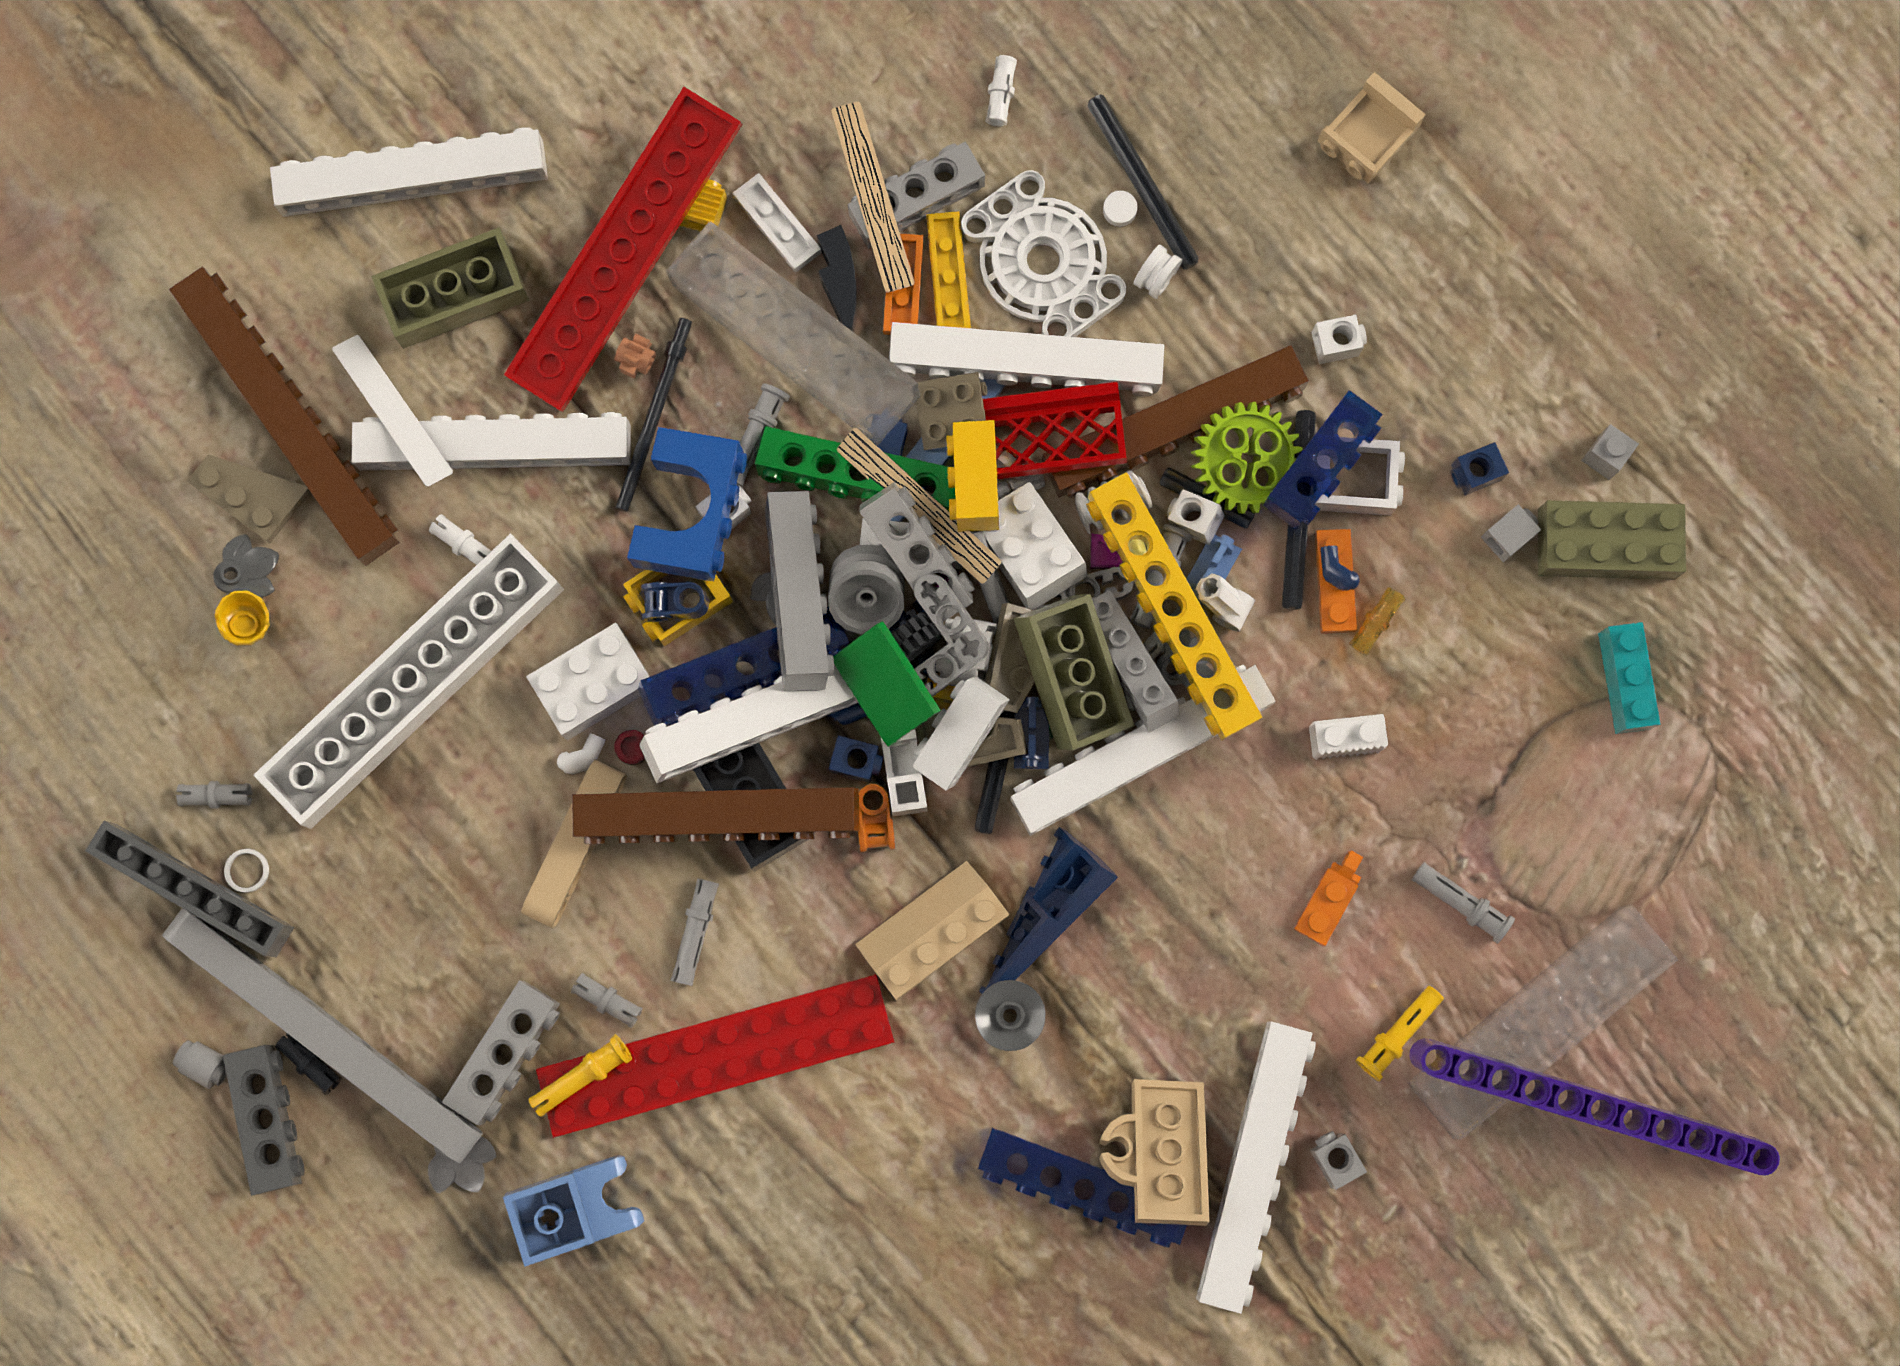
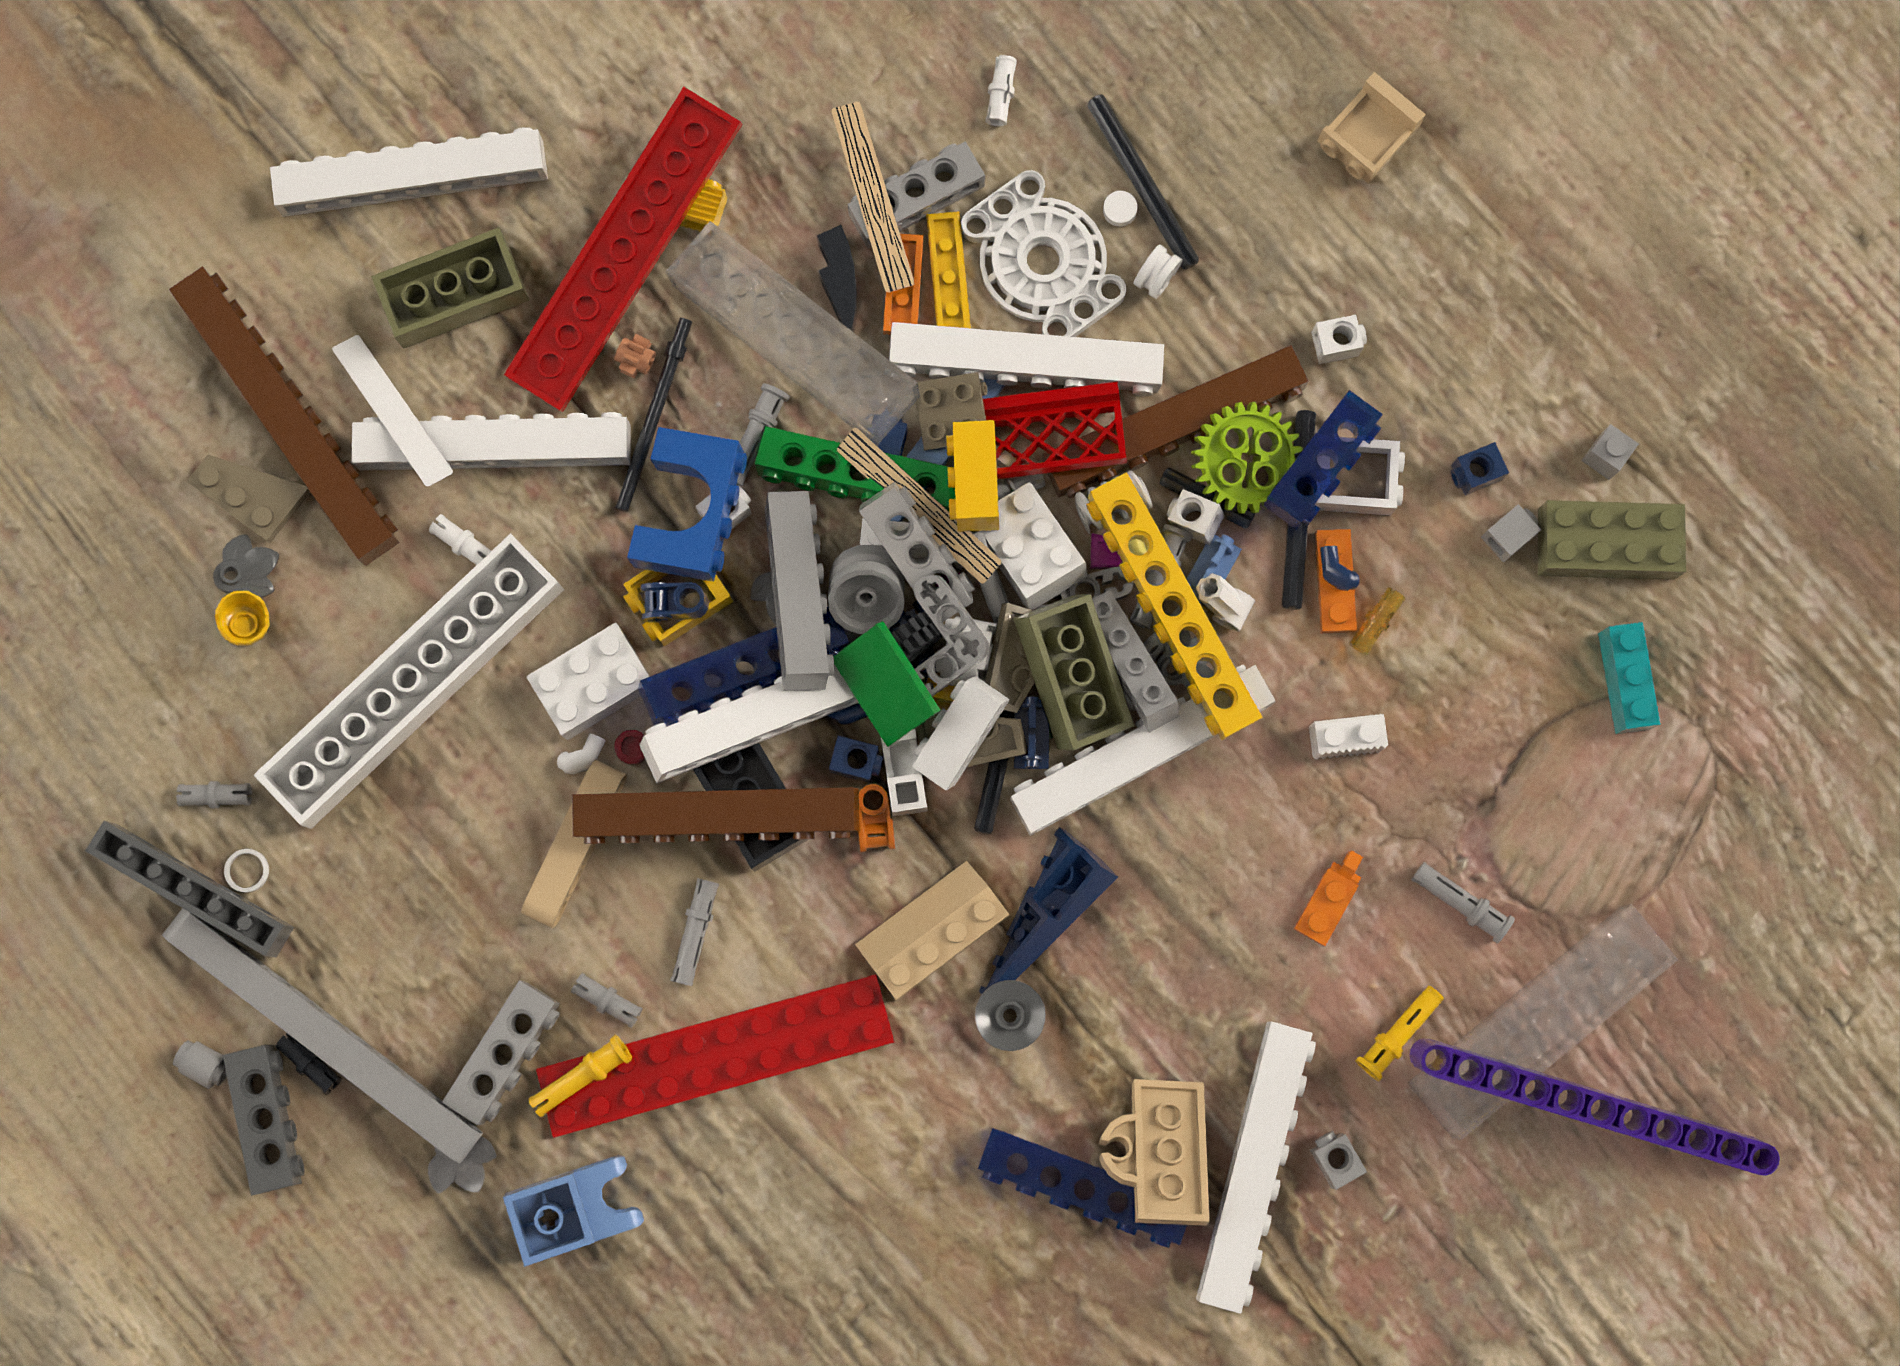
white plate [732,173,822,273] -> none

